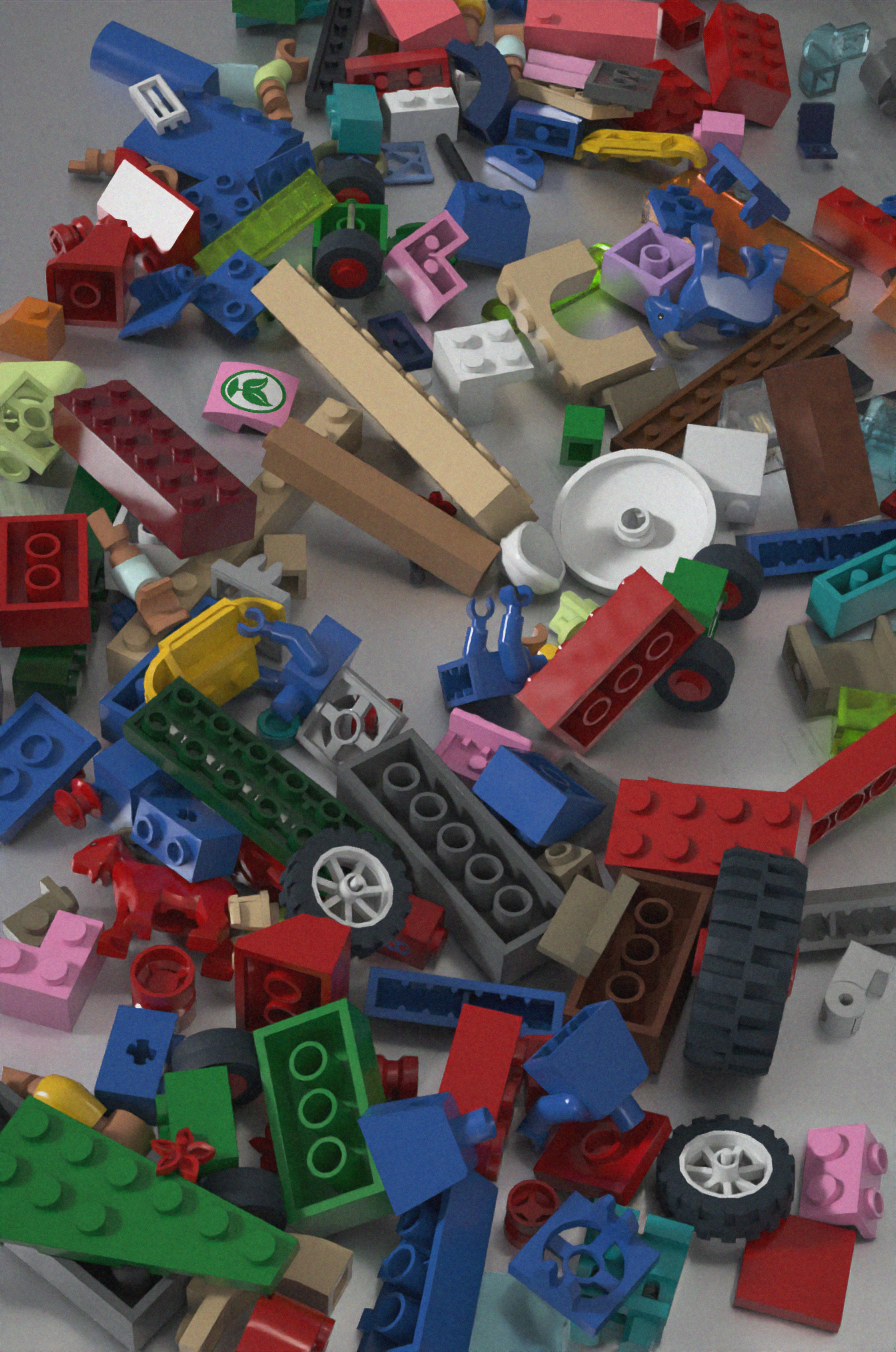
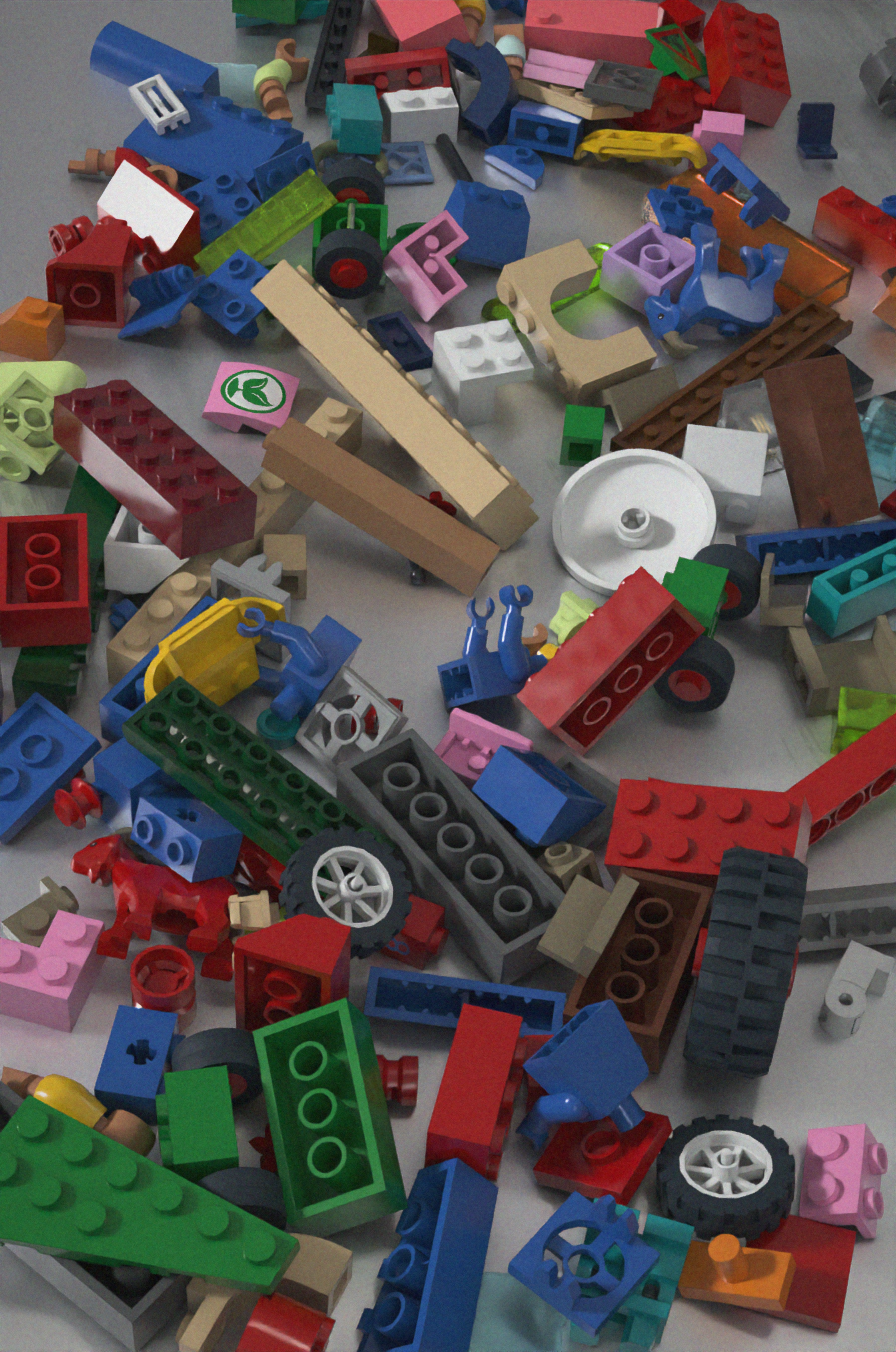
nougat piece [87,508,192,635] -> none
red plant [151,1127,216,1183] -> none
blue torso [357,1092,497,1216] -> none
white hair [495,521,566,595] -> none
red wheel [503,1179,560,1250] -> none
clear light blue arch [797,21,872,99] -> none
none -> green piece [644,24,708,81]
none -> orange tile [677,1234,796,1312]
none -> dark tan panel [760,553,808,626]

